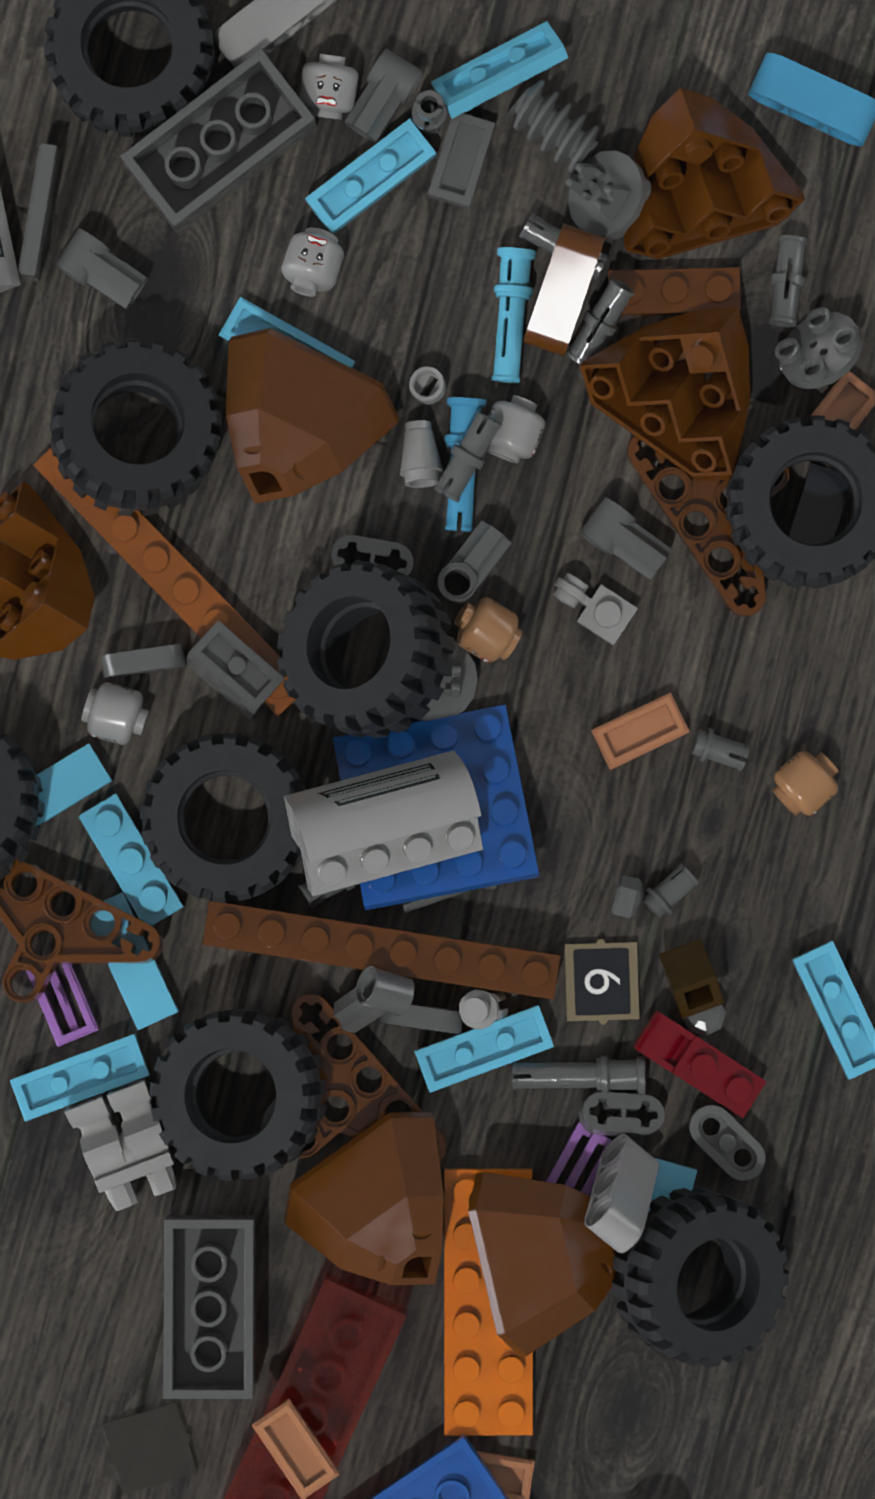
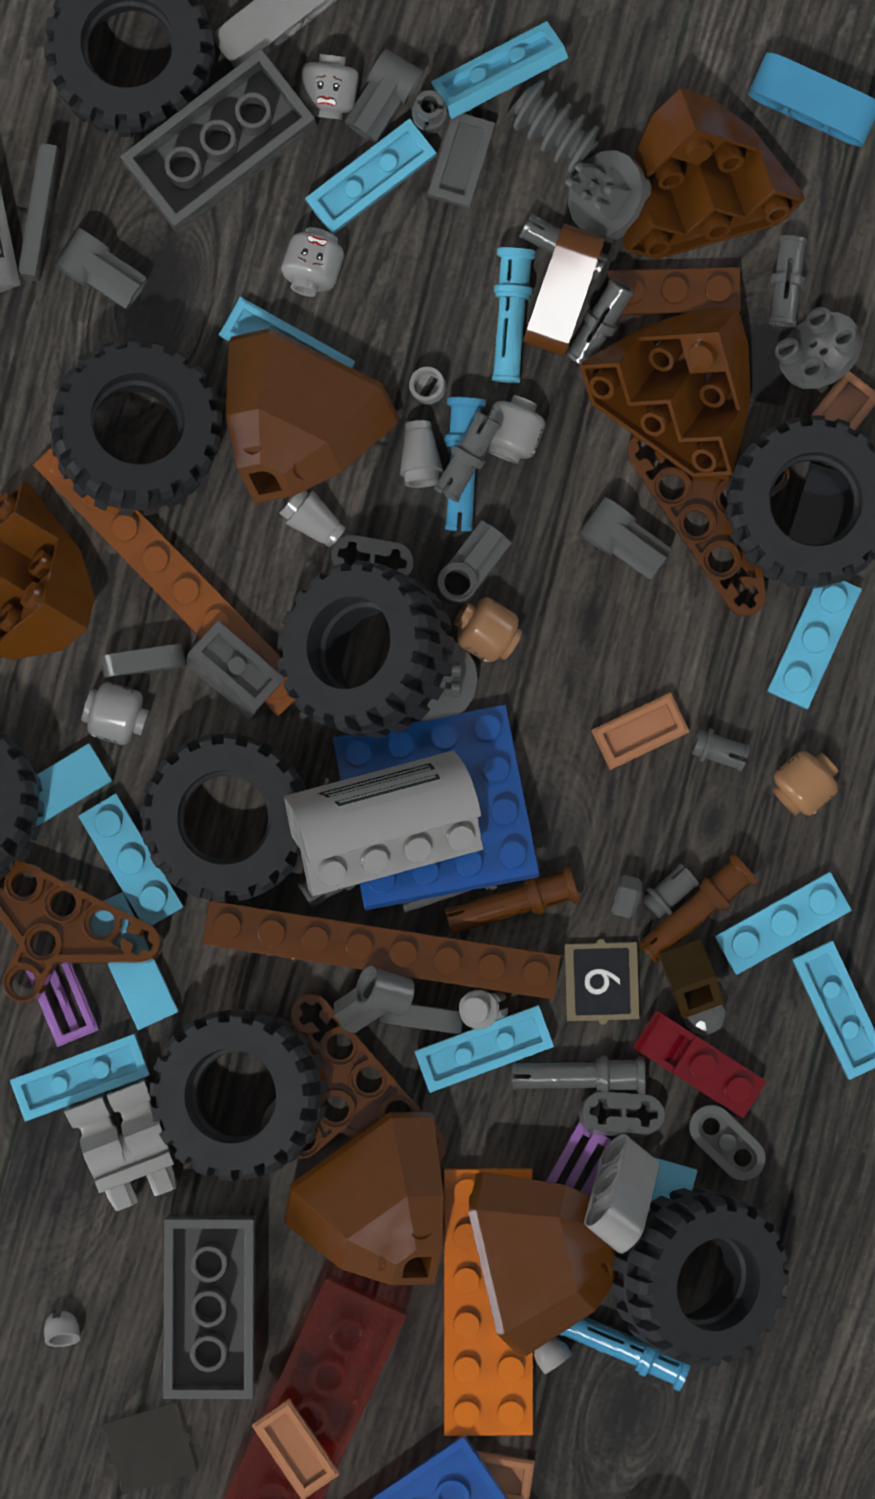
light grey plate [552,573,638,646] -> none
none -> light grey hinge [44,1310,80,1347]
none -> light grey cone [279,489,346,548]
none -> reddish brown pin [445,865,581,935]
none -> light grey hinge [534,1337,573,1374]
none -> dark azure pin [559,1317,691,1391]
none -> reddish brown pin [637,852,760,964]
none -> medium azure plate [714,872,852,975]
none -> medium azure plate [766,581,862,710]

